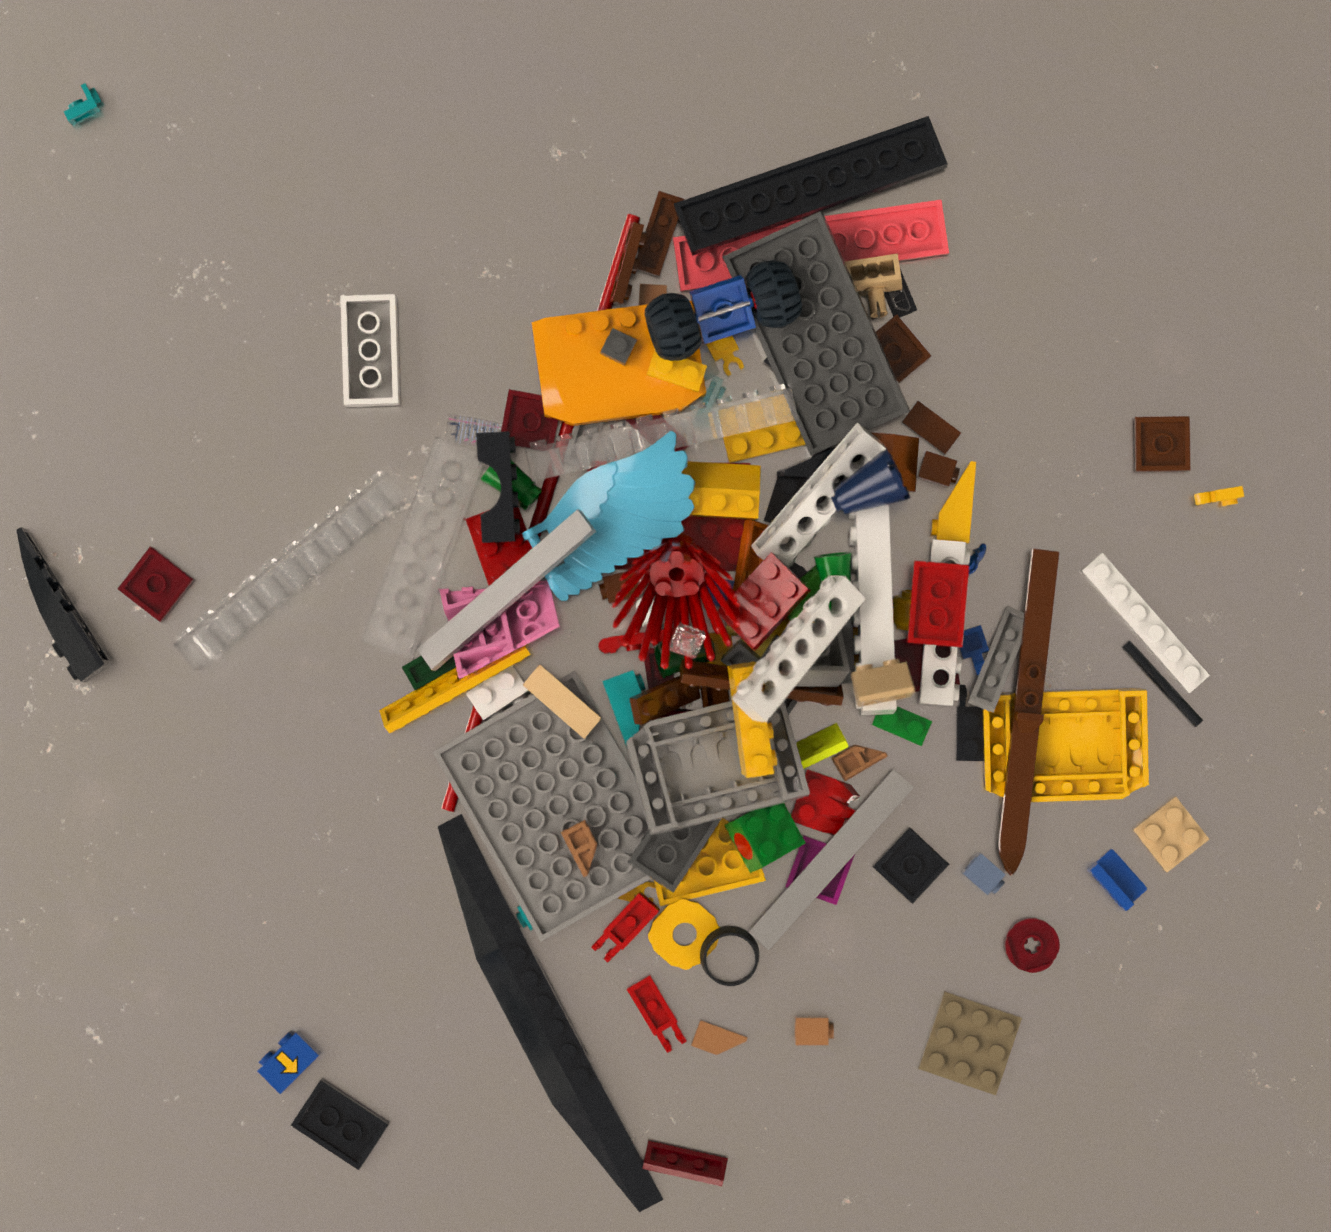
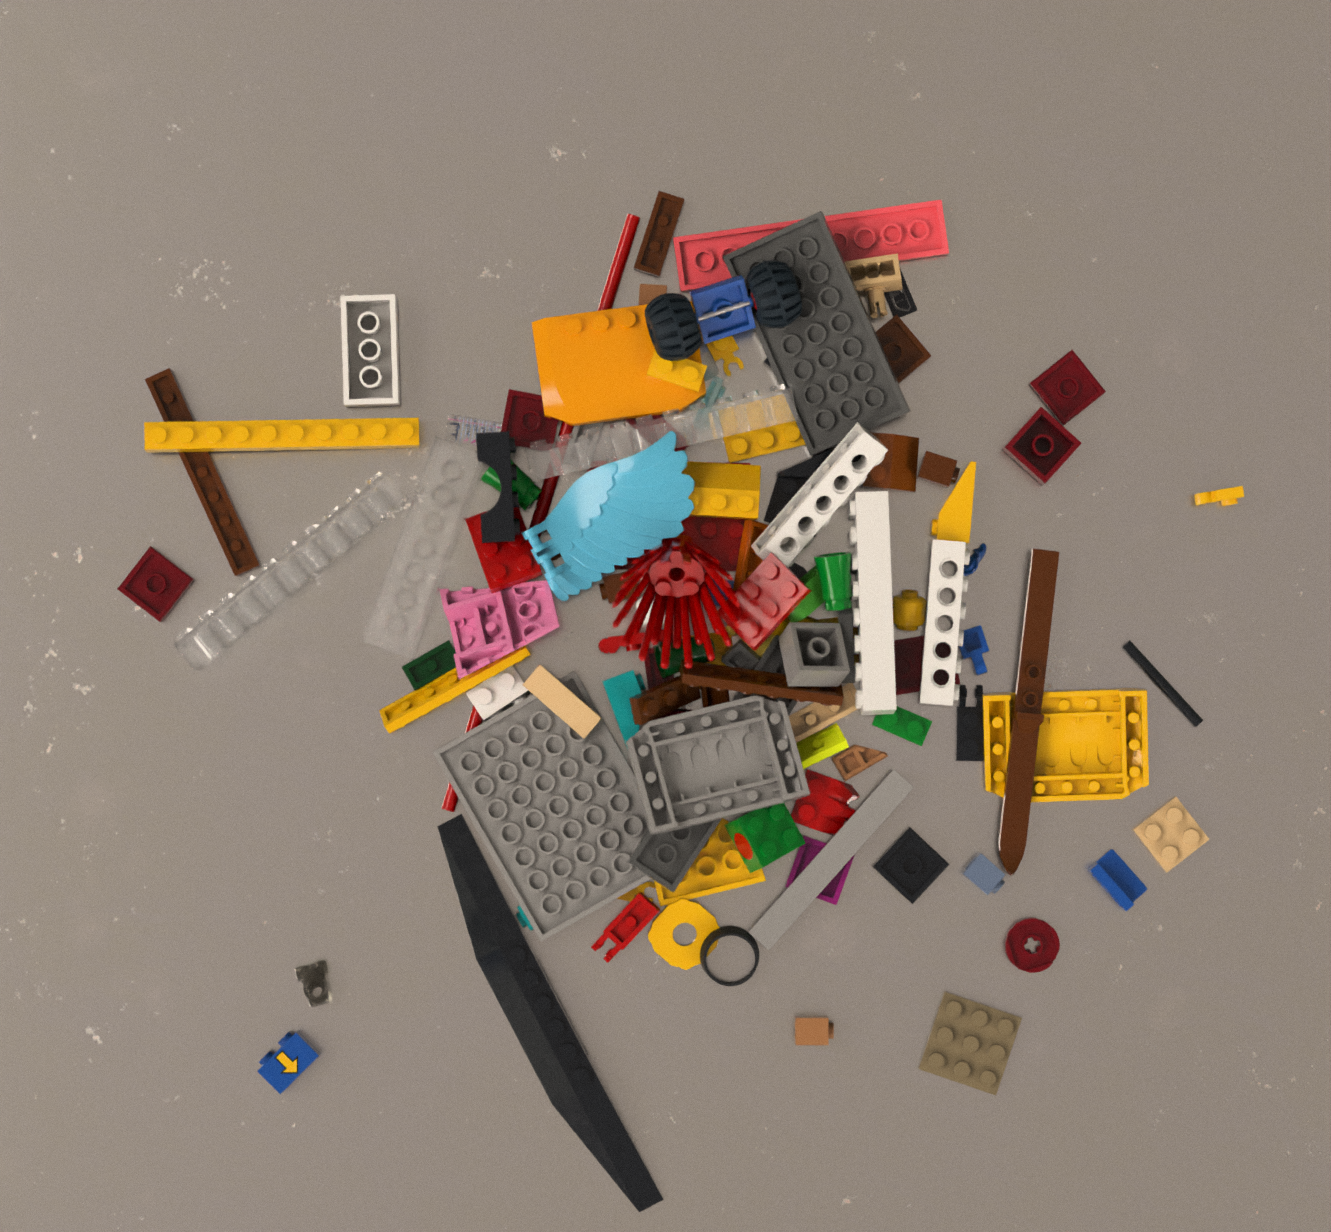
black wedge [16,527,112,682] -> none
teal bracket [63,83,102,126] -> none
black plate [290,1079,389,1170] -> none
light grey tile [417,509,596,671] -> none
medium nougat tile [561,820,597,877] -> none
dark grey plate [600,328,637,366] -> none
reddish brown plate [609,222,646,305] -> none
red hinge [627,975,687,1053] -> none
dark red plate [642,1141,728,1187] -> none
clear plate [669,623,705,659] -> none
black plate [674,116,948,256] -> none
medium nougat tile [691,1020,748,1055] -> none
yellow brick [727,662,777,778] -> none
white brick [731,575,866,722] -> none
dark blue cone [831,449,911,514] -> none
tan slope [851,659,914,707] -> none
reddish brown tile [902,401,961,455] -> none
red plate [907,561,969,648] -> none
light grey plate [968,606,1024,713] -> none
white plate [1081,553,1210,693] -> none
reddish brown plate [1134,416,1191,472] -> none
none -> yellow brick [144,418,419,453]
none -> reddish brown plate [145,368,261,577]
none -> clear smoke plate [294,961,330,1007]
none -> tan plate [789,683,857,743]
none -> dark red brick [1002,407,1081,485]
none -> dark red plate [1029,350,1106,426]

